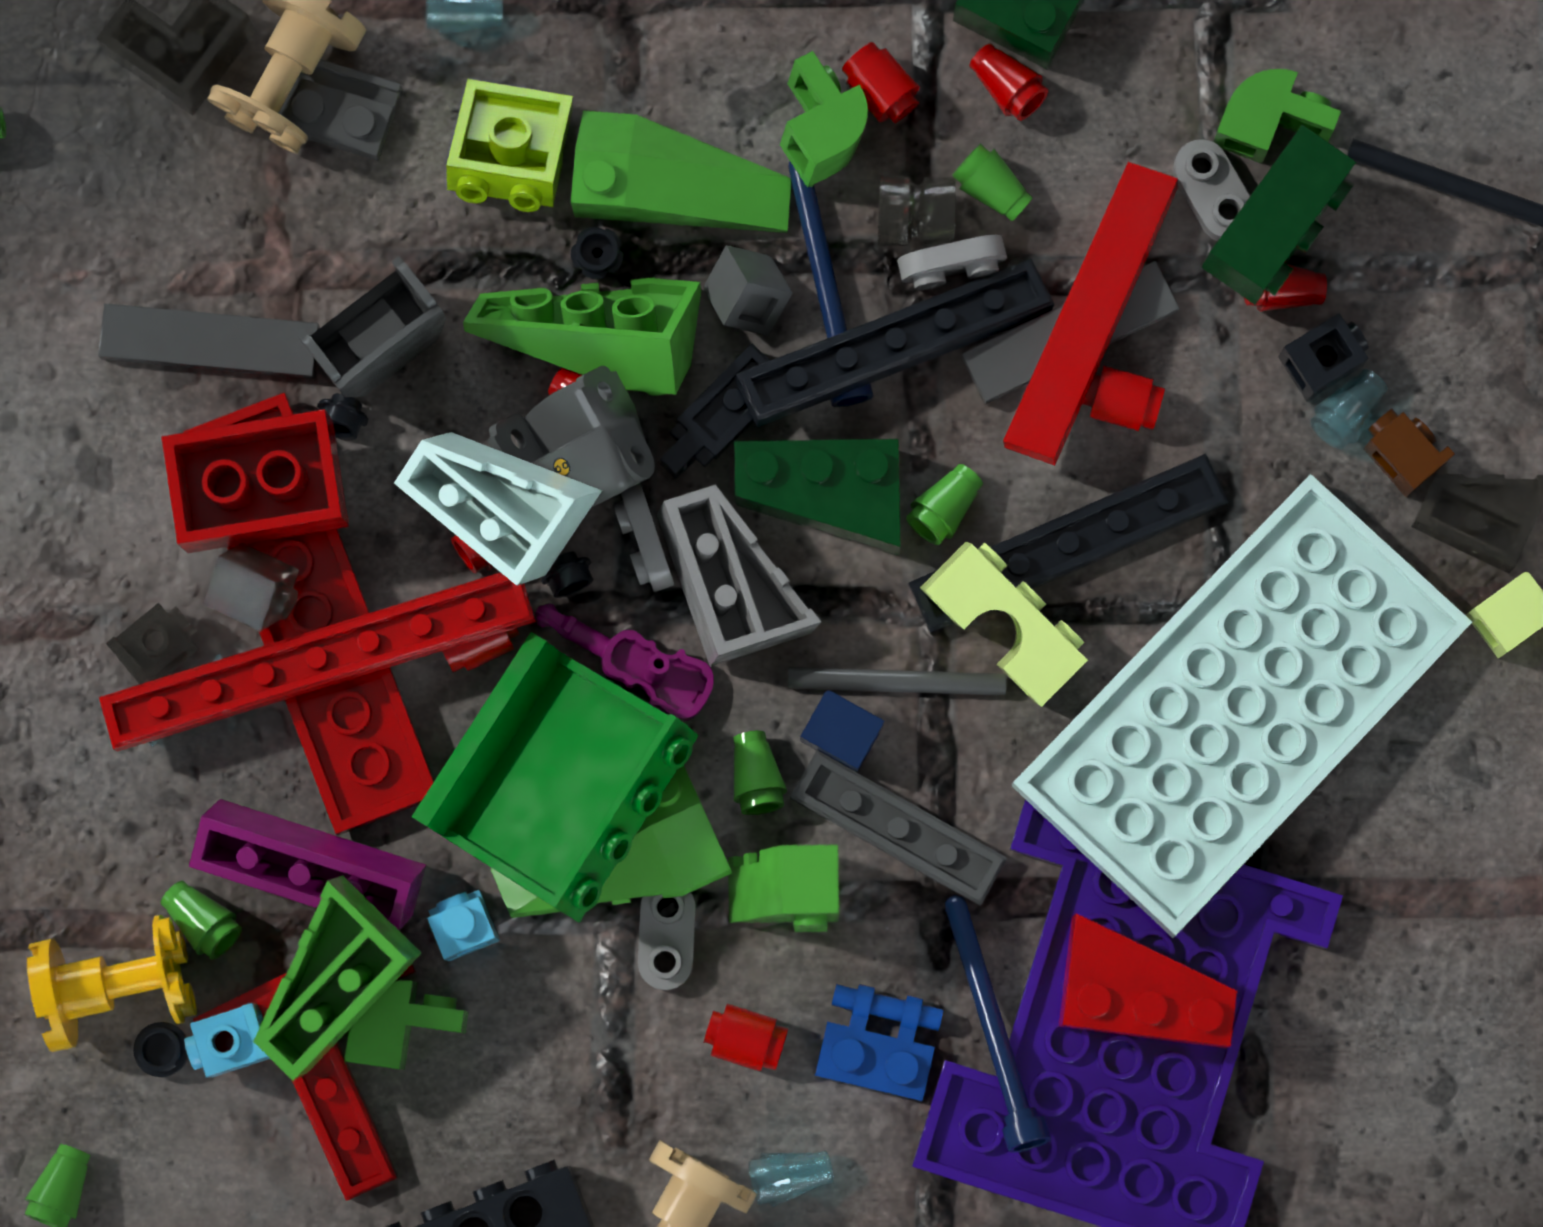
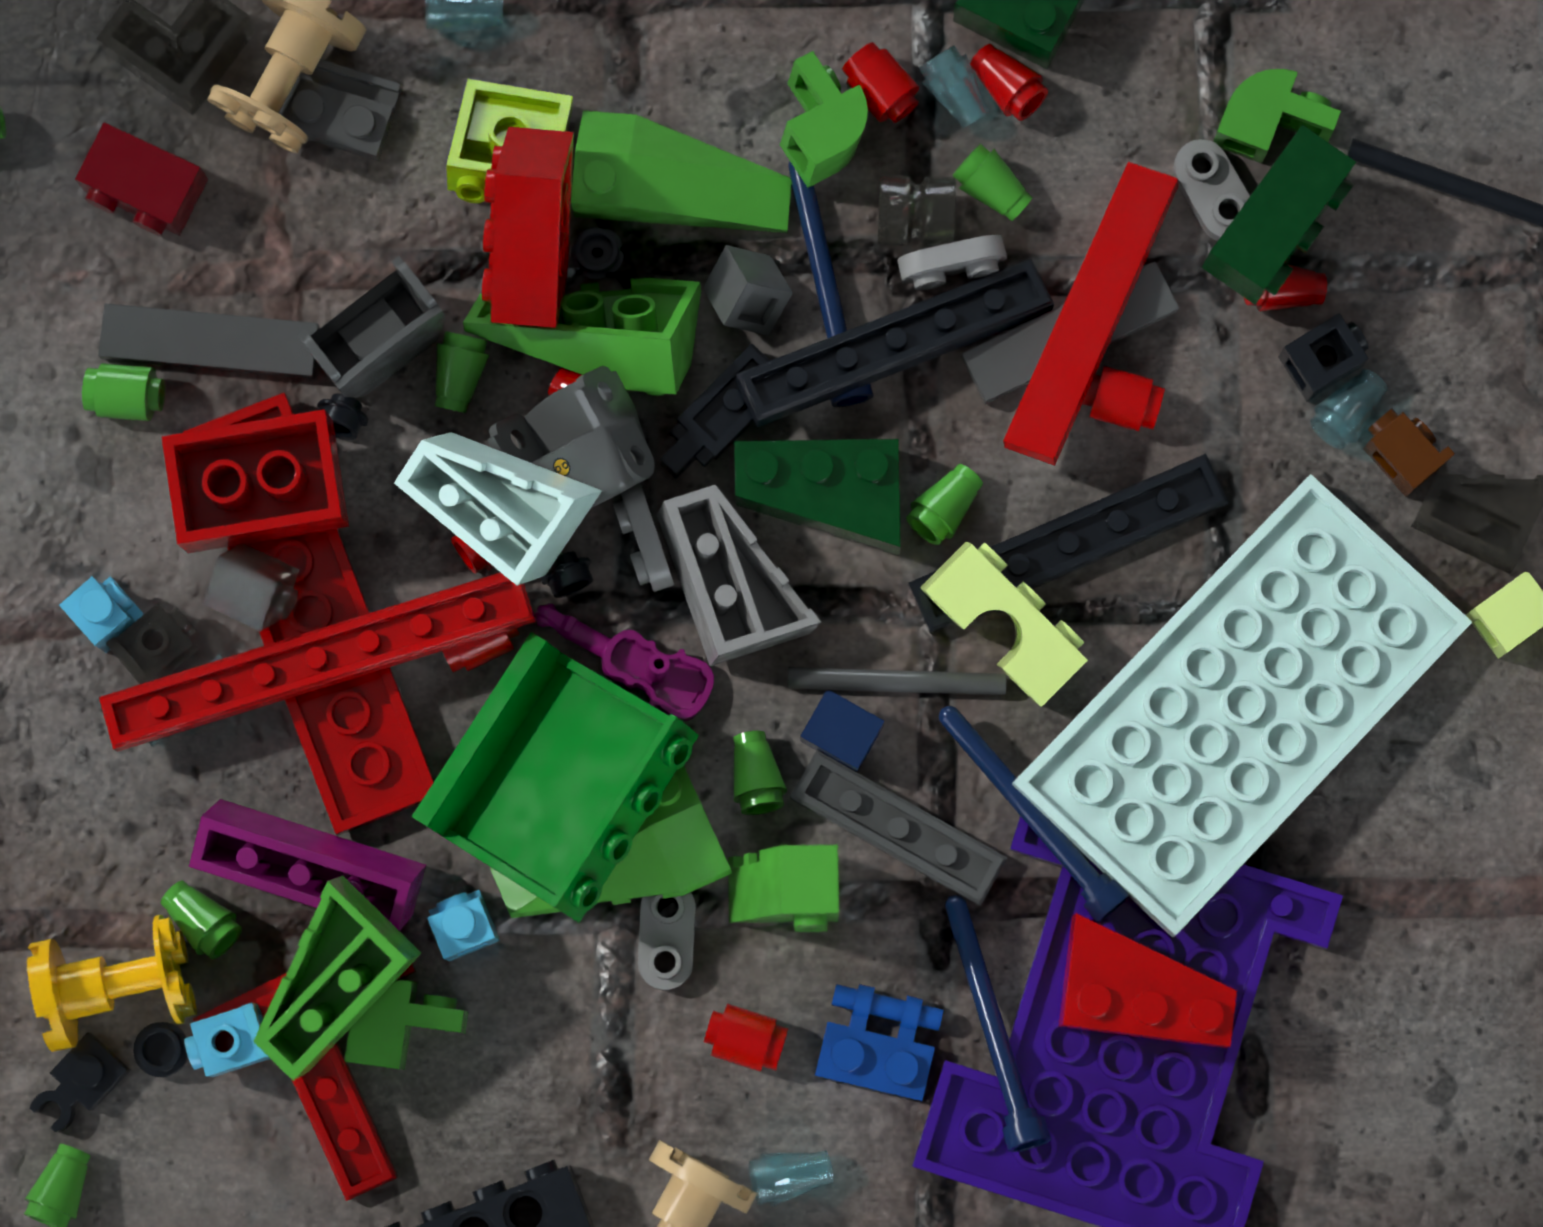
none -> black plate [30,1032,130,1132]
none -> medium azure brick [59,576,147,653]
none -> dark red brick [75,122,208,236]
none -> bright green brick [82,363,165,421]
none -> bright green cone [435,331,490,413]
none -> red brick [482,127,574,328]
none -> clear light blue cone [919,45,990,129]
none -> dark blue piece [939,706,1130,923]

